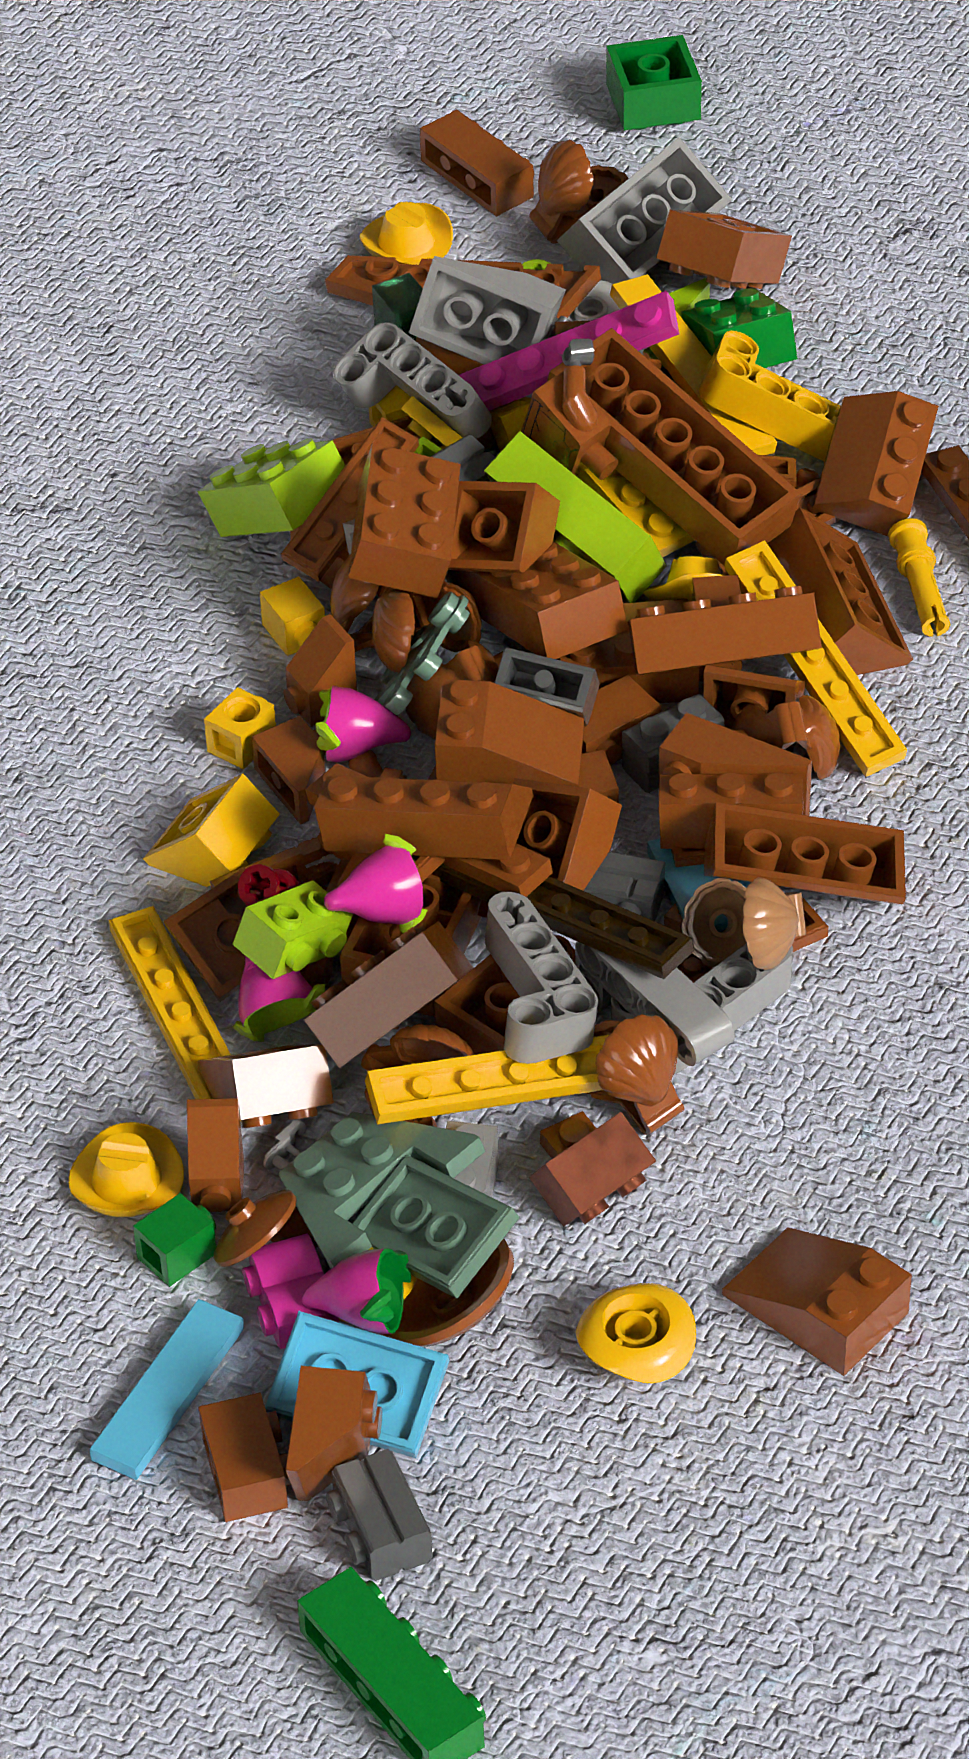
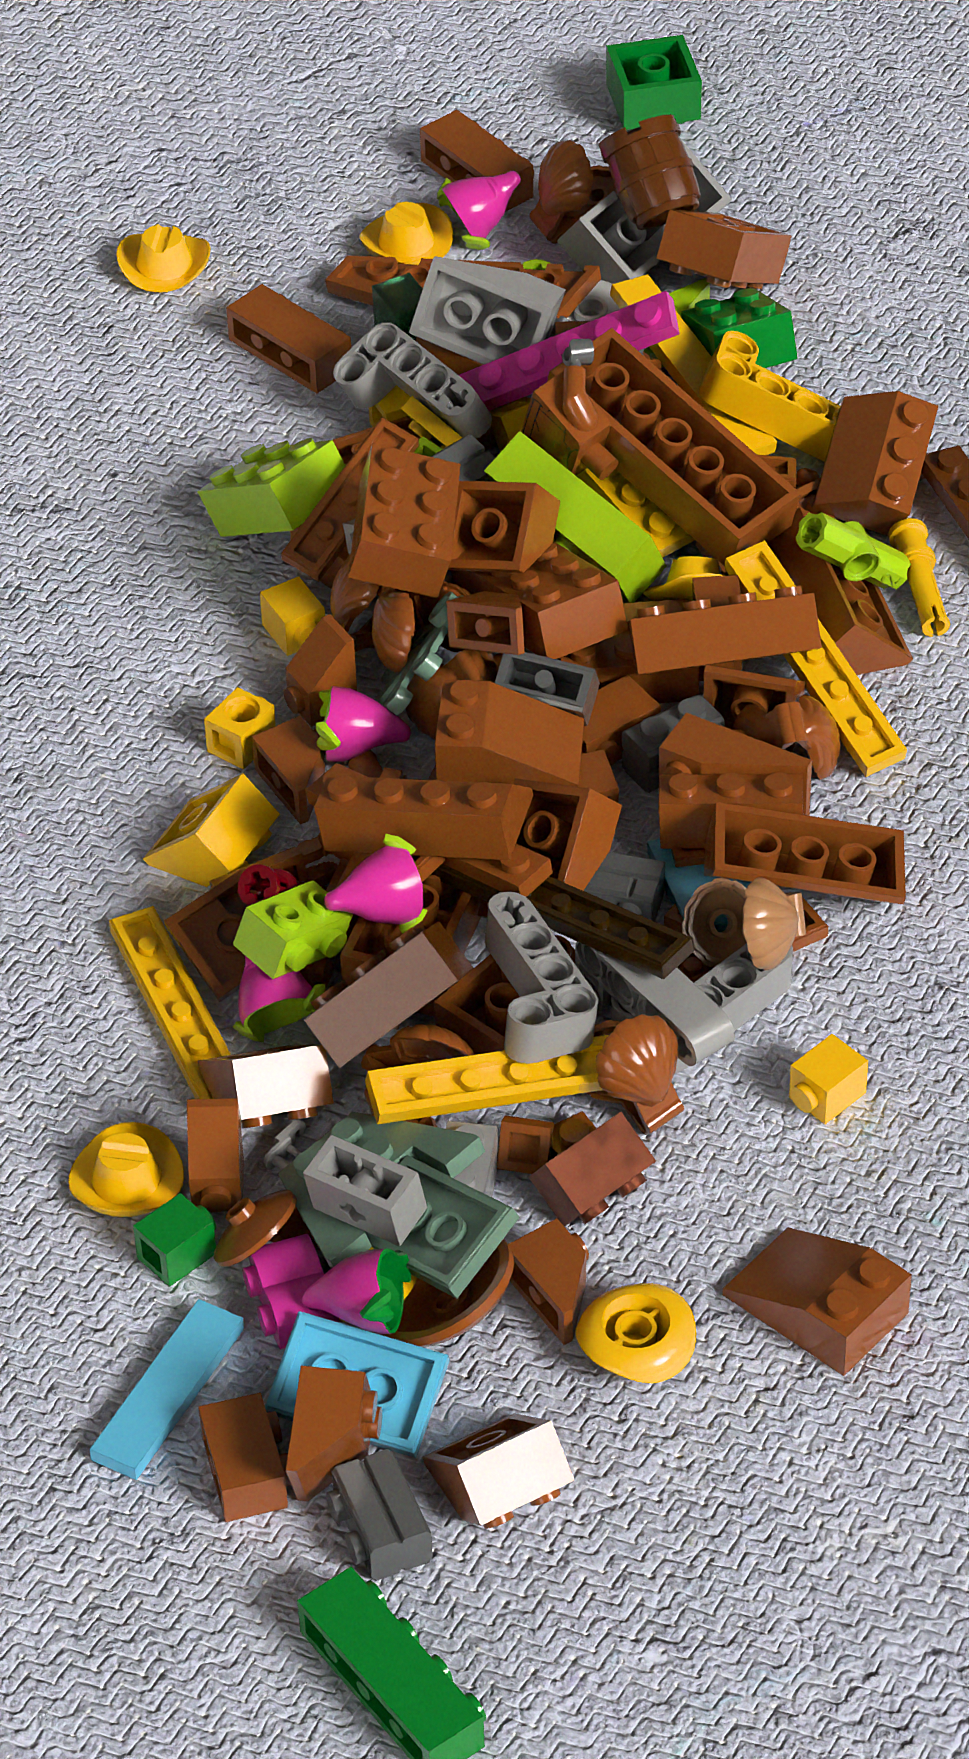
none -> yellow hat [116,224,211,293]
none -> dark orange brick [226,284,352,394]
none -> light grey brick [303,1135,427,1246]
none -> slope [422,1413,574,1529]
none -> dark pink hat [437,171,521,250]
none -> dark orange slope [446,591,525,655]
none -> dark orange plate [497,1115,554,1174]
none -> dark orange slope [508,1218,589,1345]
none -> reddish brown piece [598,114,701,230]
none -> yellow brick [789,1034,868,1124]
none -> lime piece [795,512,911,590]

